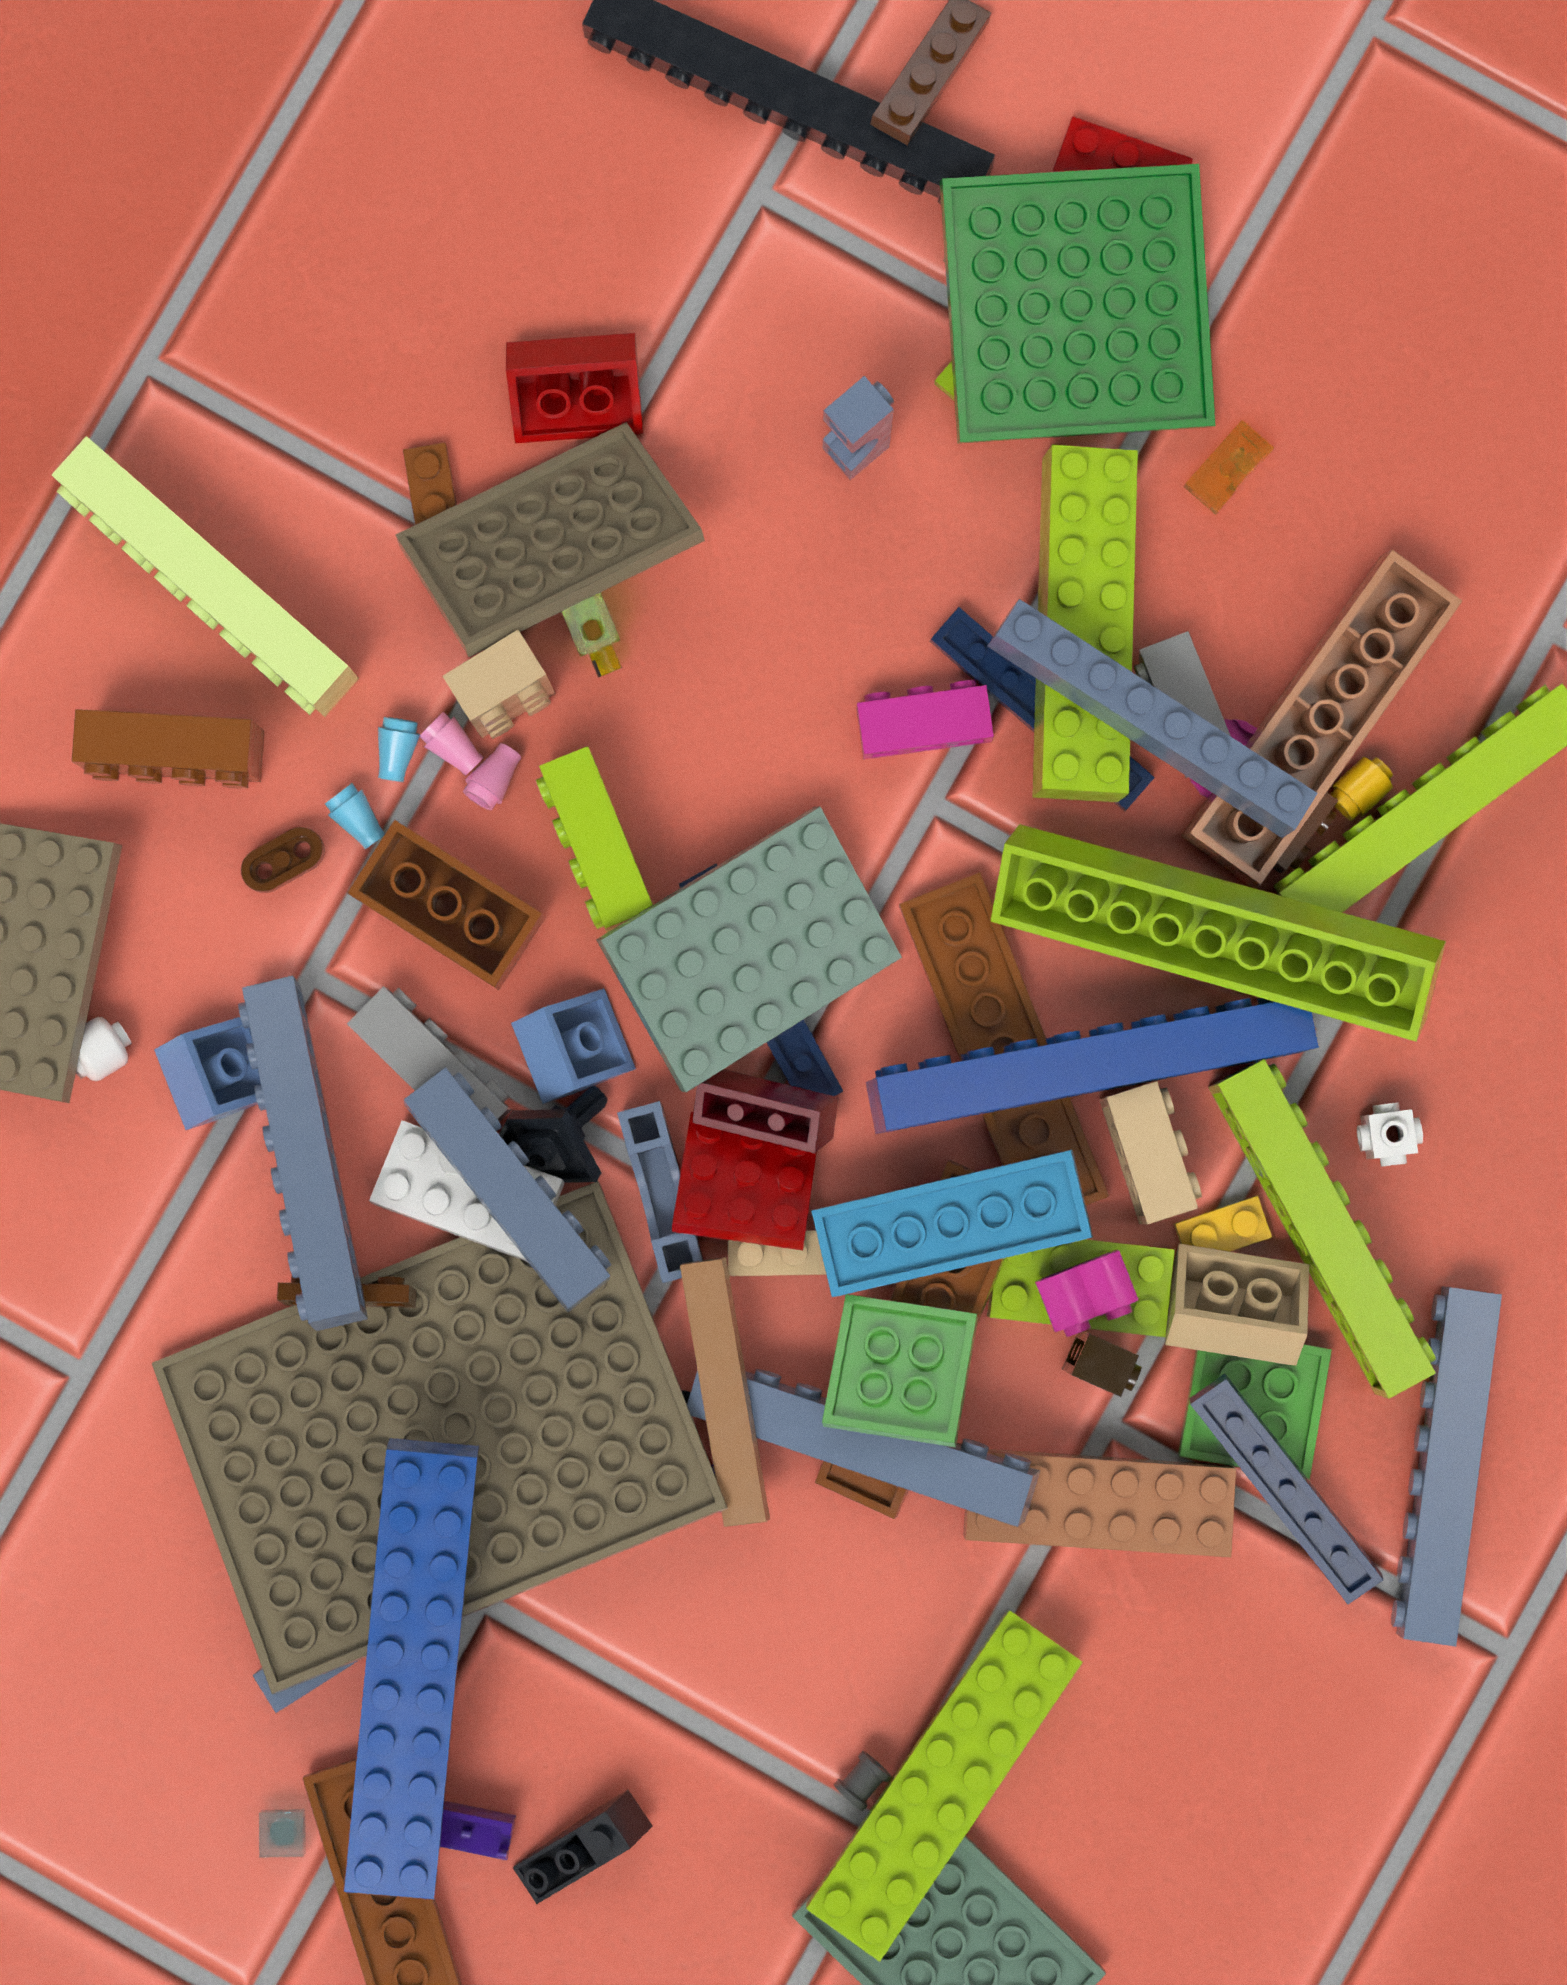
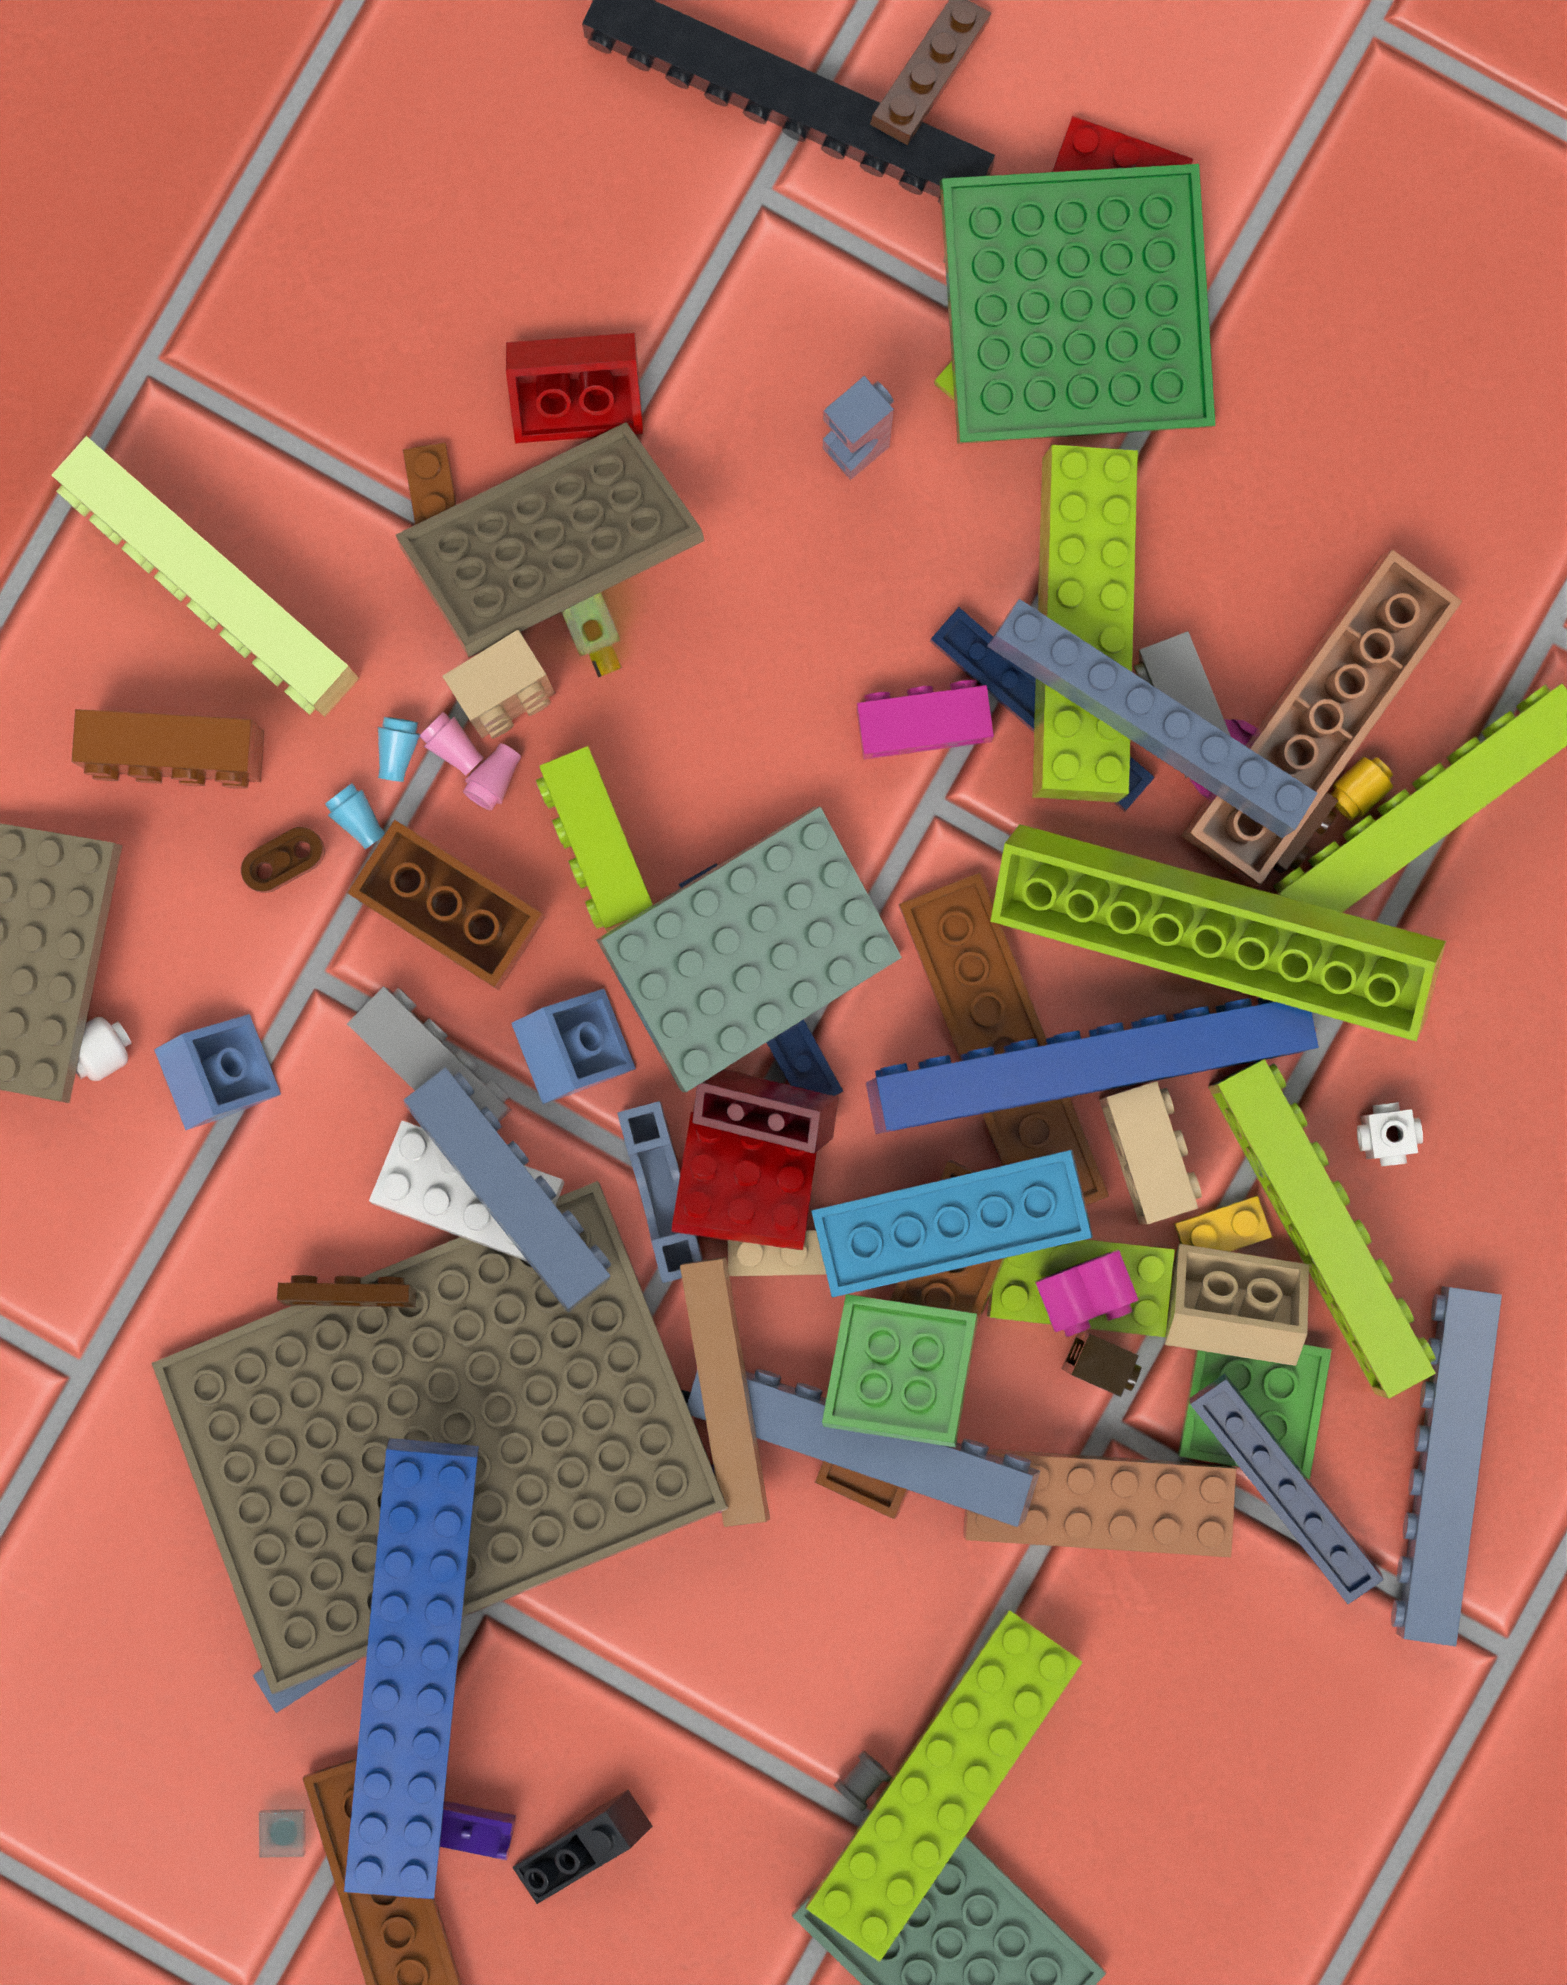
sand blue brick [238,976,368,1331] -> none
black piece [499,1086,608,1183] -> none
clear yellow piece [1184,420,1274,515] -> none

